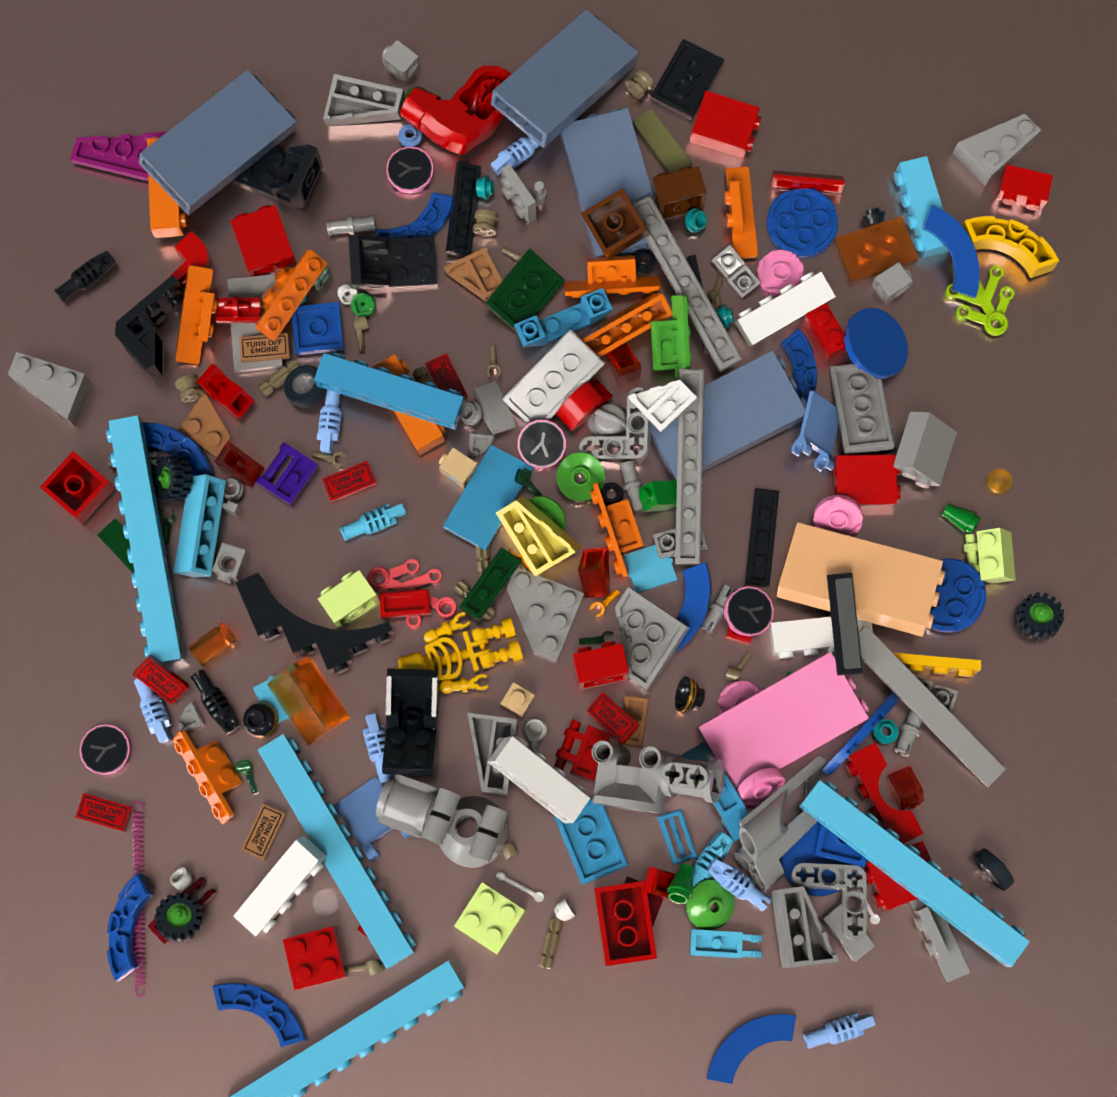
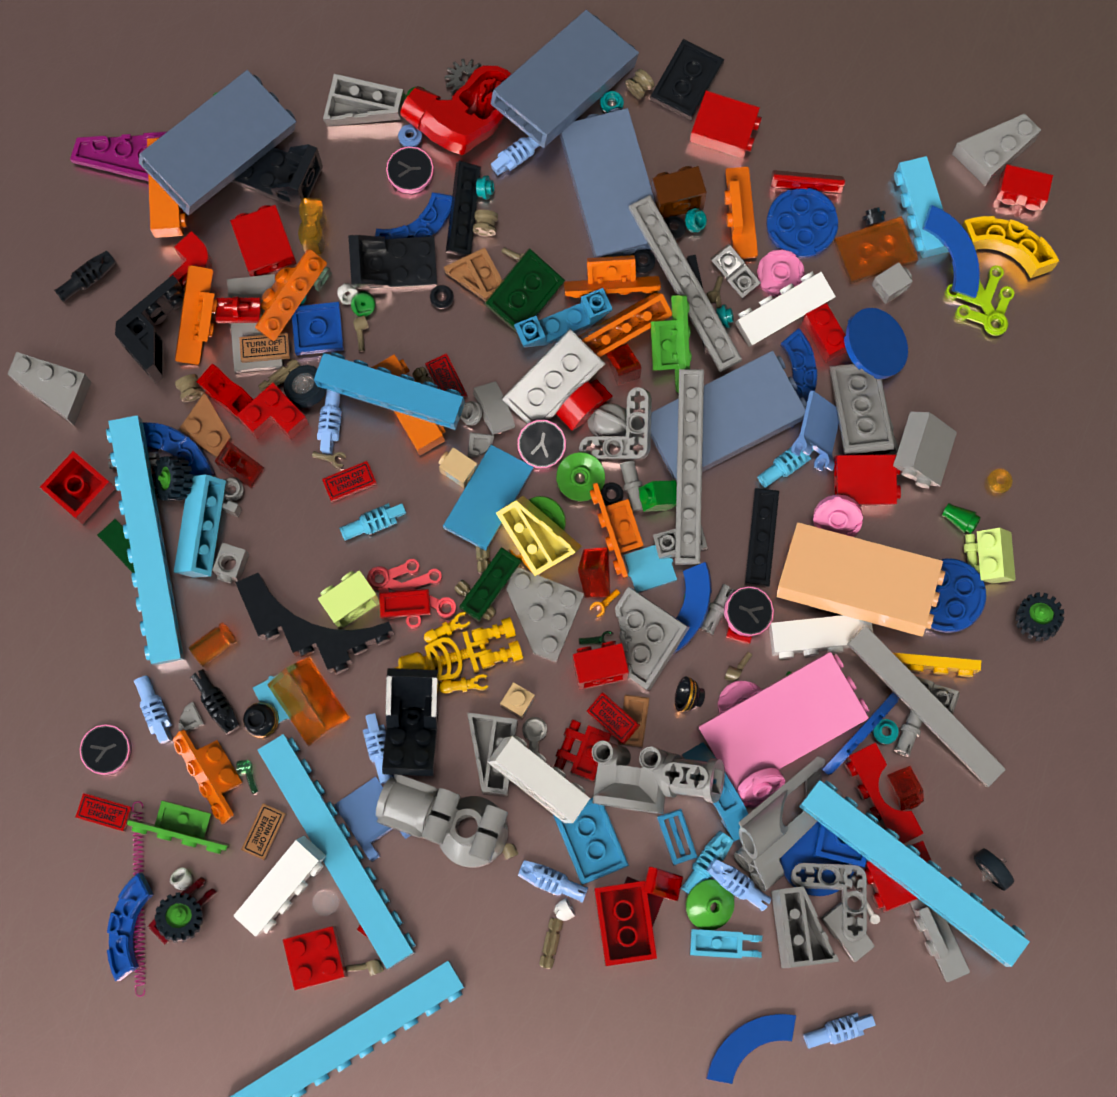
red tile [133,655,189,704] -> none
clear green hand [160,508,177,544] -> none
blue tile [212,983,307,1047] -> none
dark purple plate [255,442,319,506] -> none
light grey pin [326,215,376,236] -> none
light grey brick [382,40,420,83] -> none
yellowish green brick [454,883,525,955] -> none
dark tan hand [487,346,501,378] -> none
white hinge [496,871,544,902] -> none
light grey plate [500,164,547,224] -> none
clear green hand [515,468,542,496] -> none
reddish brown brick [581,188,650,259] -> none
white wing [628,380,697,432] -> none
olive tile [632,109,693,174] -> none
green cone [667,864,694,904] -> none
tile [827,573,863,676] -> none
none -> bright green bracket [127,800,229,854]
none -> red brick [237,383,309,440]
none -> clear yellow brick [298,198,326,254]
none -> black plate [430,285,454,309]
none -> dark grey gear [445,59,481,94]
none -> light blue hinge [518,860,588,903]
none -> teal plate [600,91,624,113]
none -> black plate [664,216,686,240]
none -> medium azure hinge [757,447,813,488]

